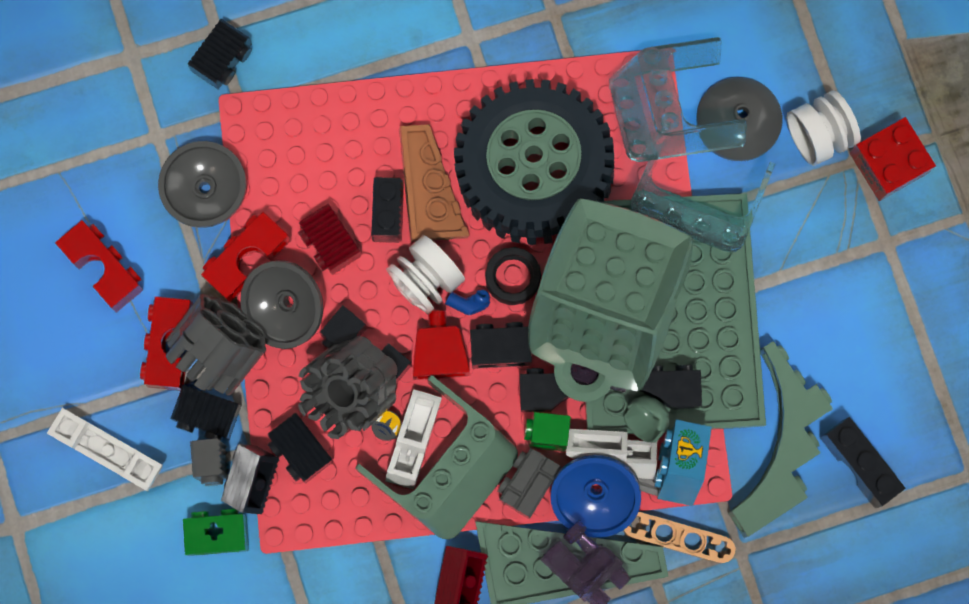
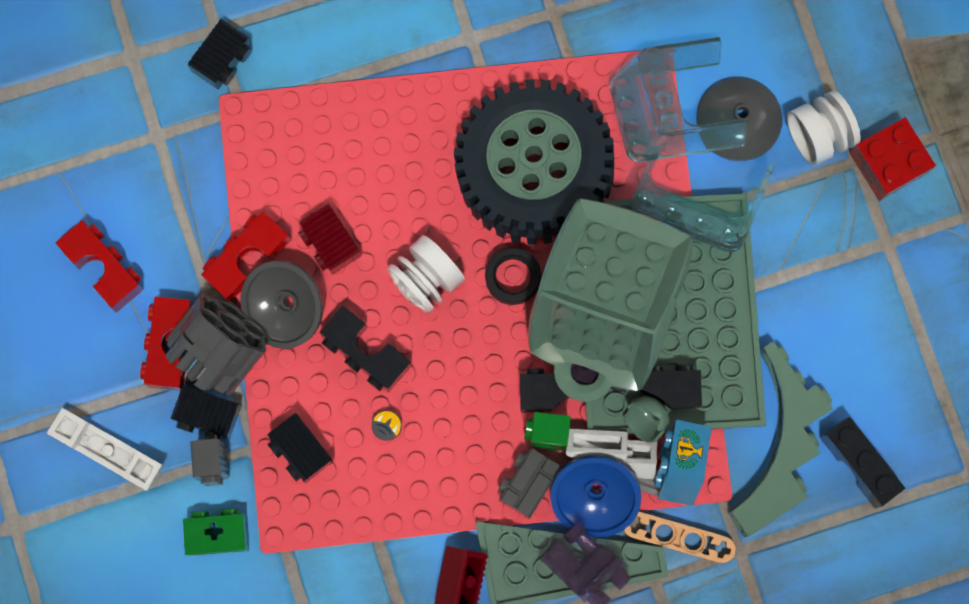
dark grey dish [158,141,247,228] -> none
brick [221,444,280,514] -> none
dark grey piece [298,336,397,439] -> none
sand green windscreen [355,375,518,540] -> none
black brick [371,177,404,243] -> none
white slope [385,389,442,490] -> none
nougat wing [399,125,470,242] -> none
red torso [413,310,470,380] -> none
blue arm [445,290,490,315] -> none
black brick [470,322,532,369] -> none

